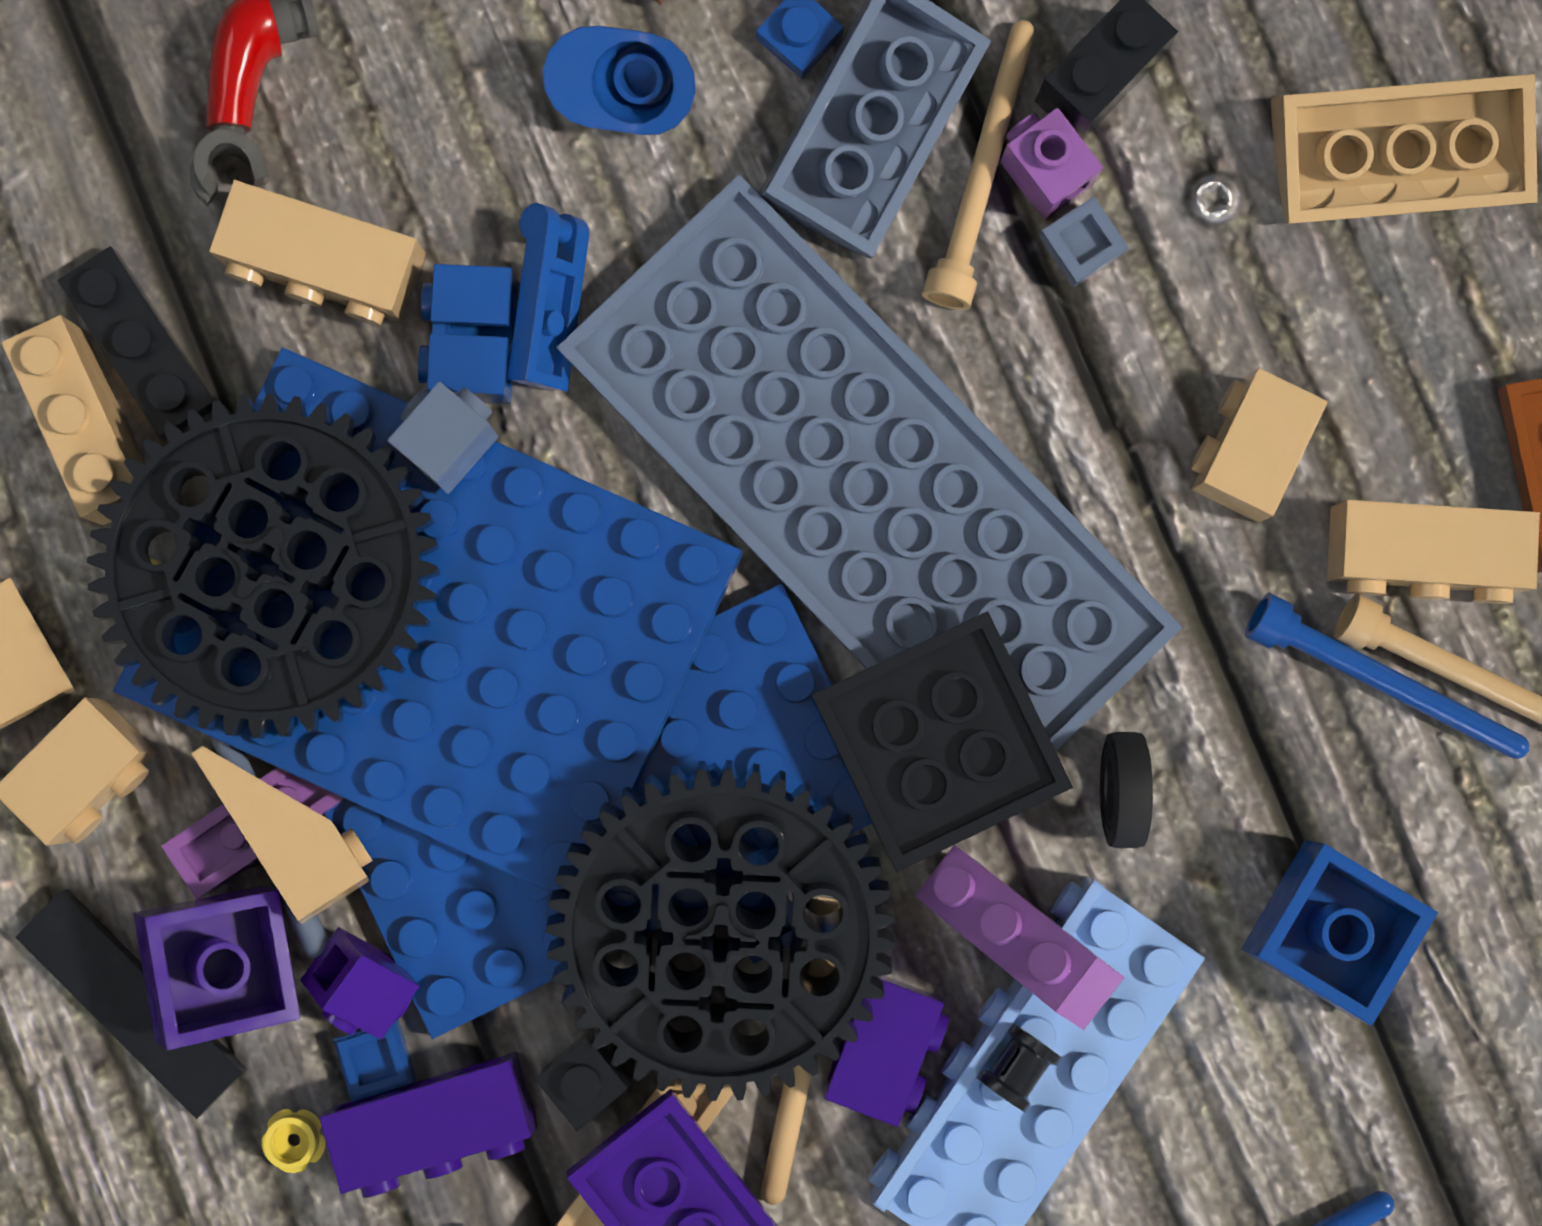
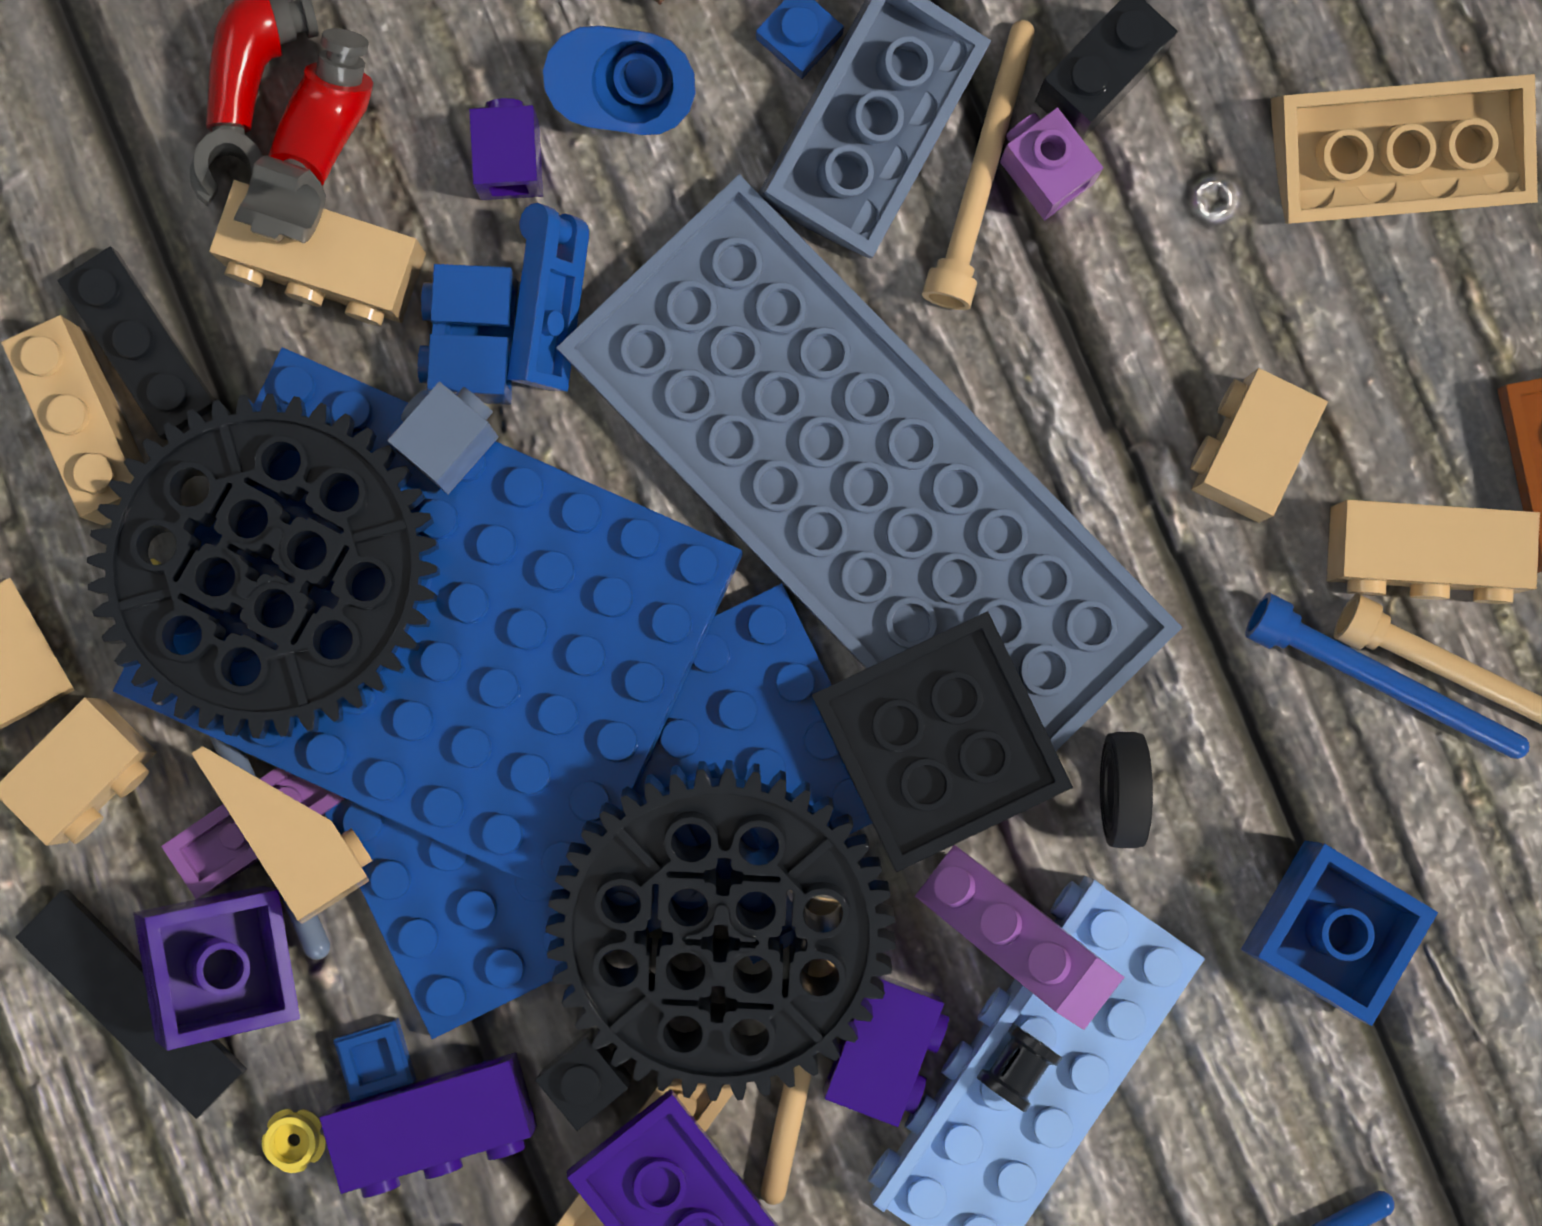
dark purple brick [300,927,420,1040] -> none
sand blue plate [1039,196,1129,288] -> none
none -> piece [233,28,374,243]
none -> dark purple brick [469,98,543,200]

